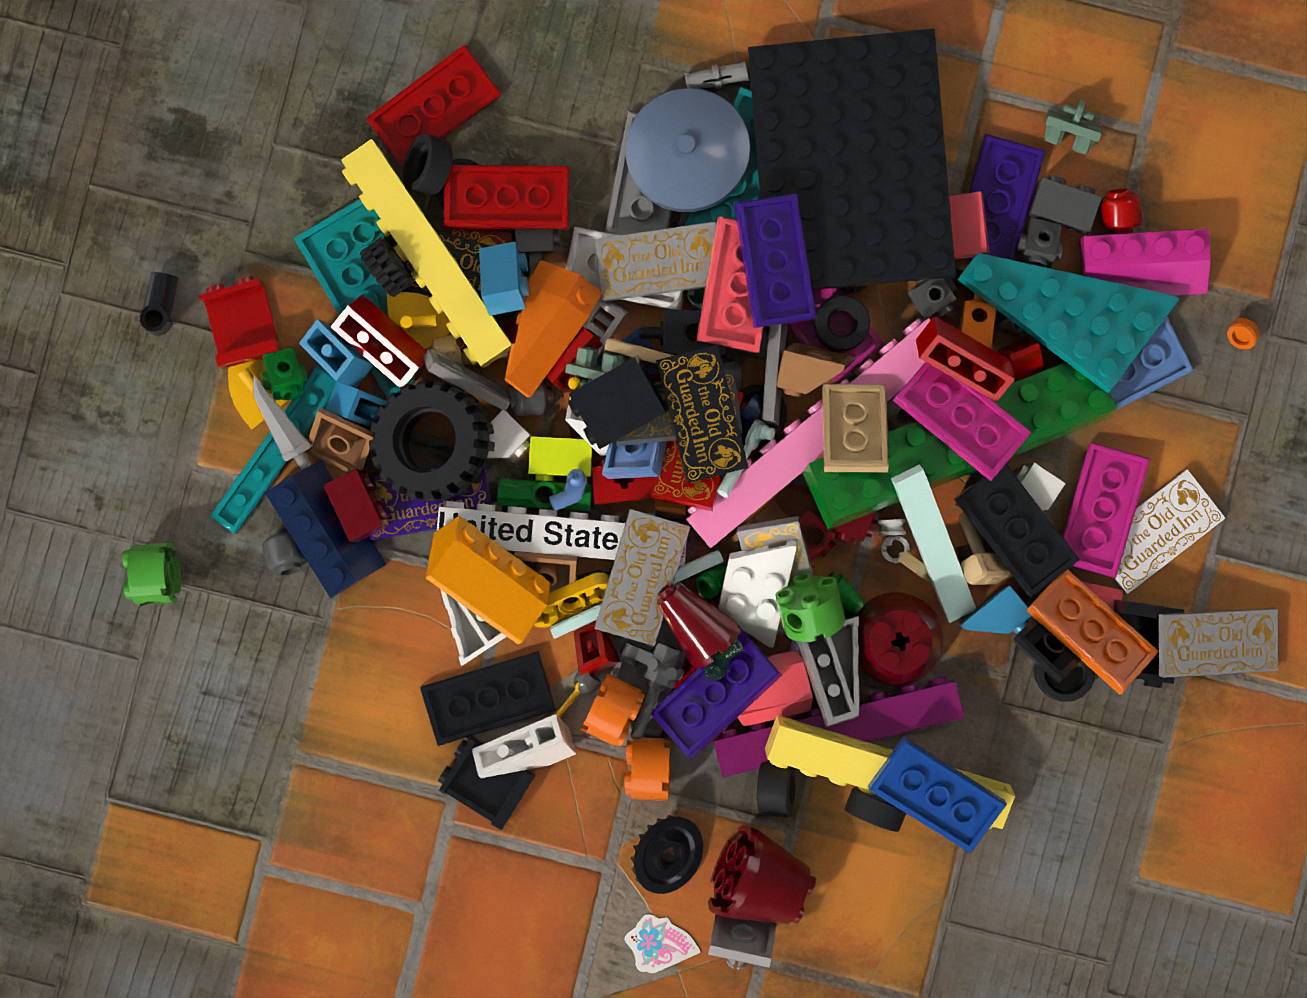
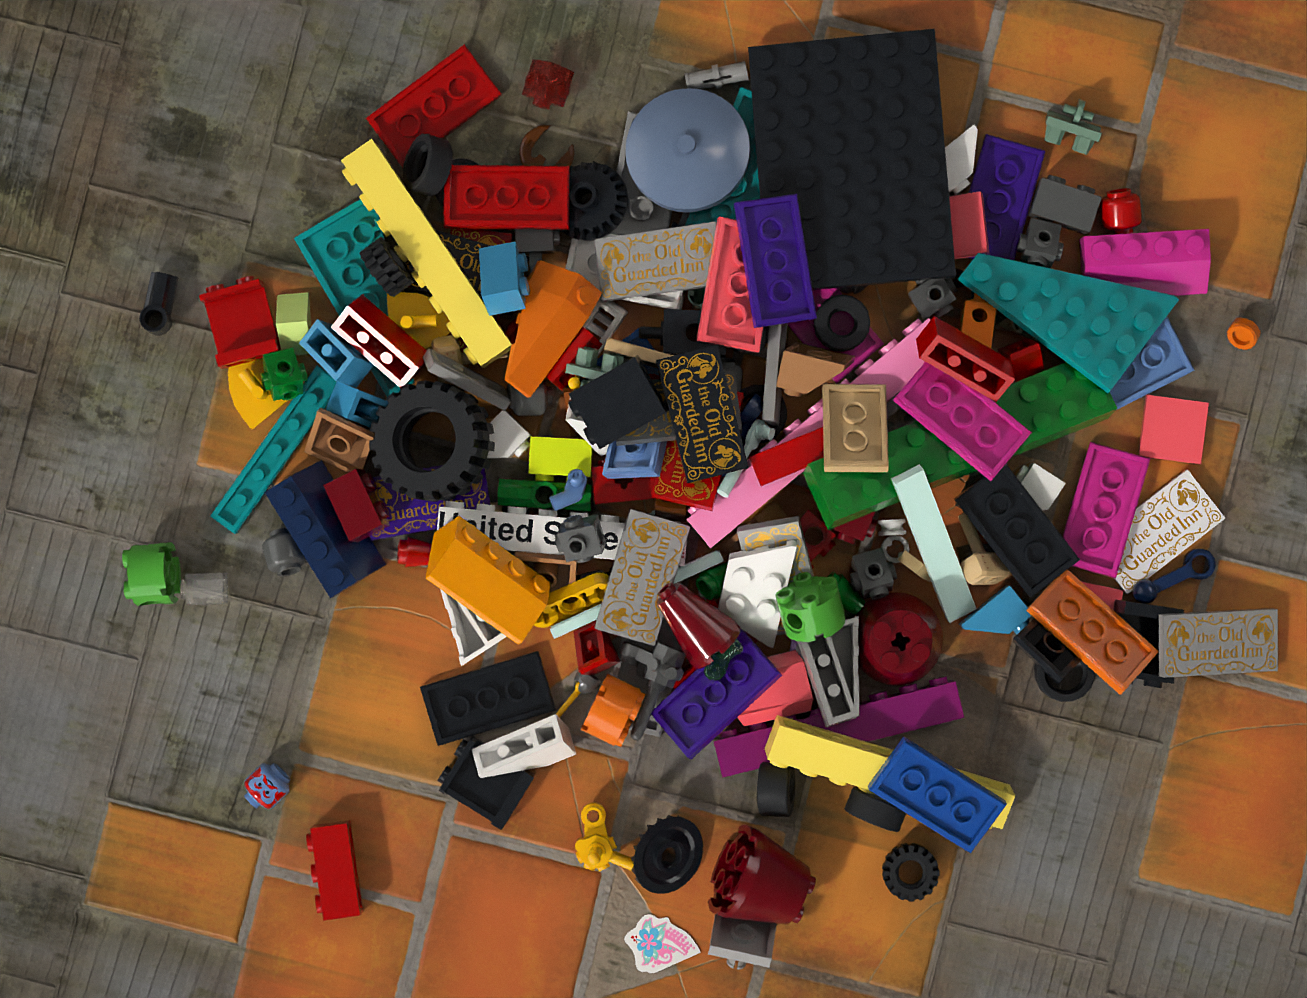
light grey bar [253,376,311,470] -> none
orange brick [624,737,671,801] -> none
none -> clear brick [180,573,228,605]
none -> medium blue head [244,763,290,809]
none -> yellowish green slope [276,292,312,355]
none -> red brick [306,820,363,921]
none -> red cone [397,537,432,567]
none -> reddish brown head [519,125,574,167]
none -> clear red brick [522,59,574,110]
none -> dark grey brick [555,514,606,563]
none -> black gear [560,161,628,241]
none -> yellow piece [575,802,634,871]
none -> red tile [749,427,824,486]
none -> dark grey brick [850,548,897,600]
none -> black tyre [882,843,939,902]
none -> white slope [945,125,978,195]
none -> dark blue piece [1133,549,1216,604]
none -> coral tile [1138,395,1209,464]

